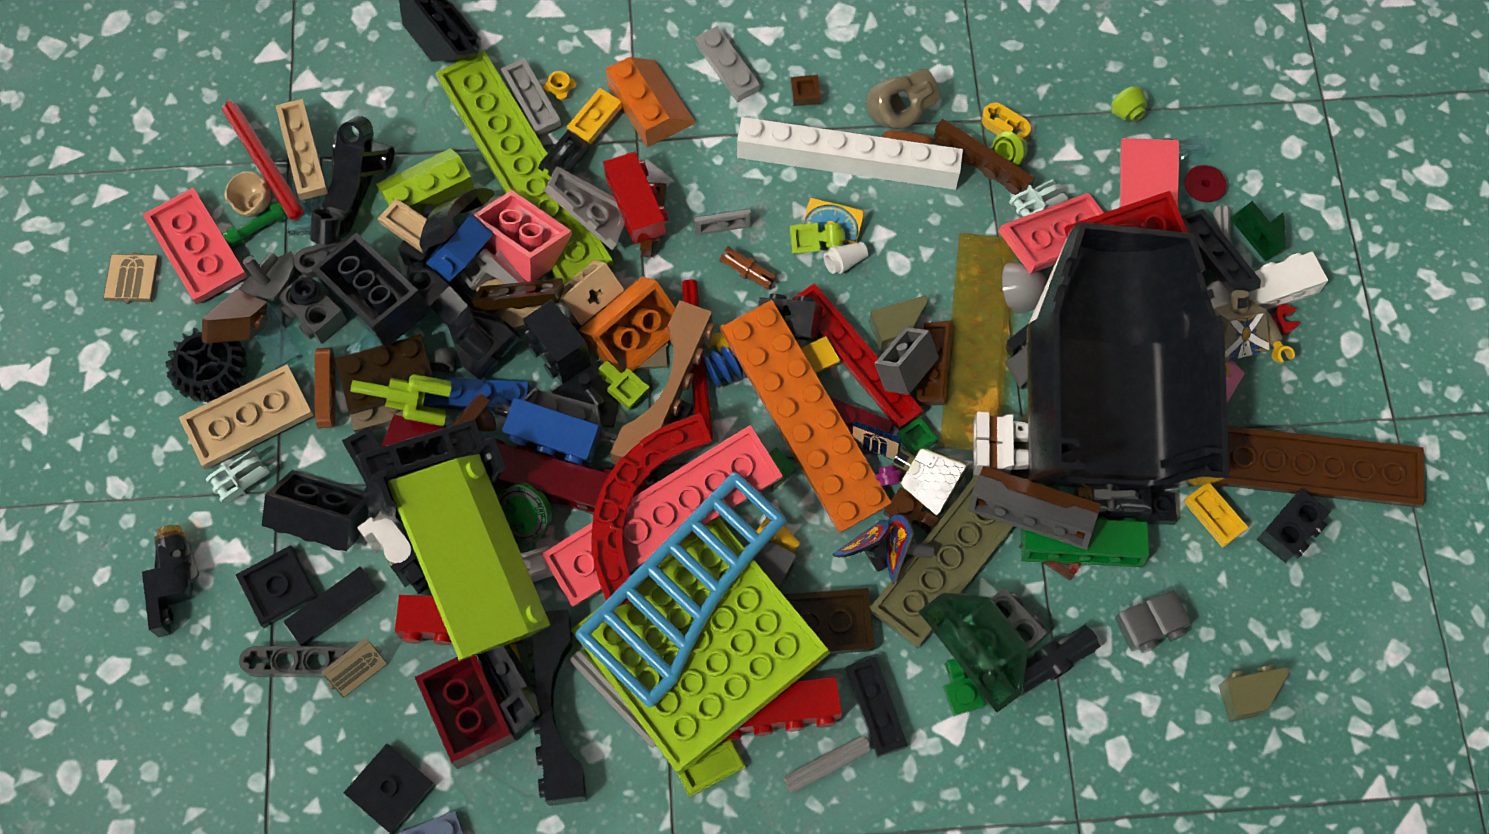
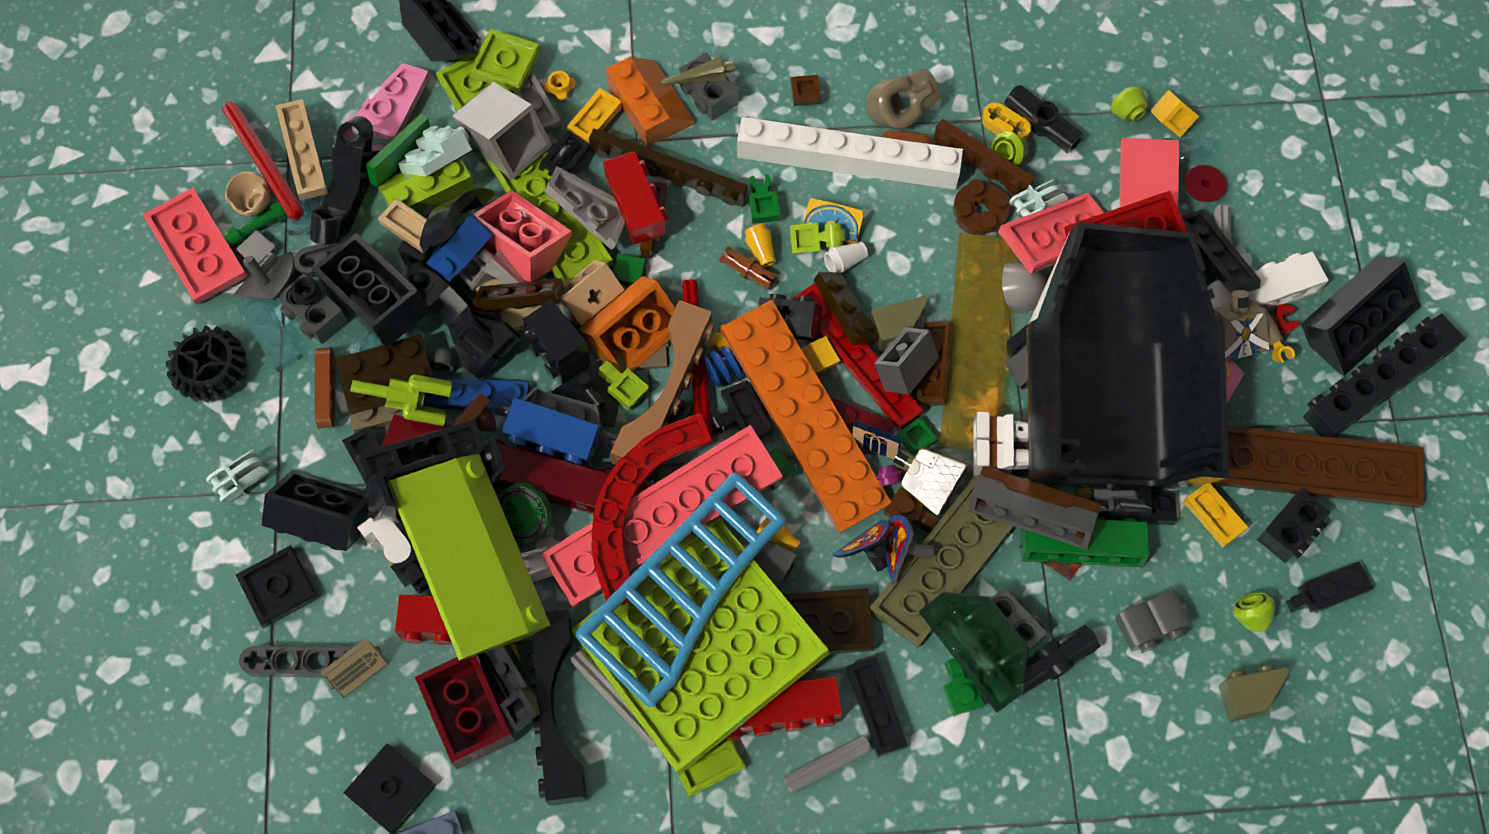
piece [103,252,159,304] -> none
black plate [142,525,199,637] -> none
tan plate [179,364,314,470] -> none
reddish brown slope [202,289,268,343] -> none
black tile [283,566,379,646] -> none
light grey slope [693,208,751,235] -> none
light grey plate [695,26,760,102] -> none
dark green slope [1230,201,1286,262] -> none
none -> light grey tile [236,230,278,264]
none -> bright pink wing [344,63,430,141]
none -> green tile [366,114,430,188]
none -> light aqua plate [397,126,472,176]
none -> light grey slope [452,82,553,180]
none -> lime tile [469,28,541,93]
none -> dark brown plate [589,128,748,207]
none -> green tile [613,254,646,286]
none -> olive piece [661,55,736,86]
none -> dark grey brick [679,52,738,121]
none -> black plate [712,380,773,439]
none -> yellow cone [744,224,777,268]
none -> green plate [749,174,780,224]
none -> dark brown plate [813,272,879,345]
none -> reddish brown plate [953,179,1010,236]
none -> black piece [1004,85,1084,154]
none -> yellow panel [1151,90,1199,137]
none -> lime cone [1232,592,1275,632]
none -> black hinge [1286,562,1374,613]
none -> black slope [1301,256,1421,376]
none -> black brick [1303,313,1466,438]

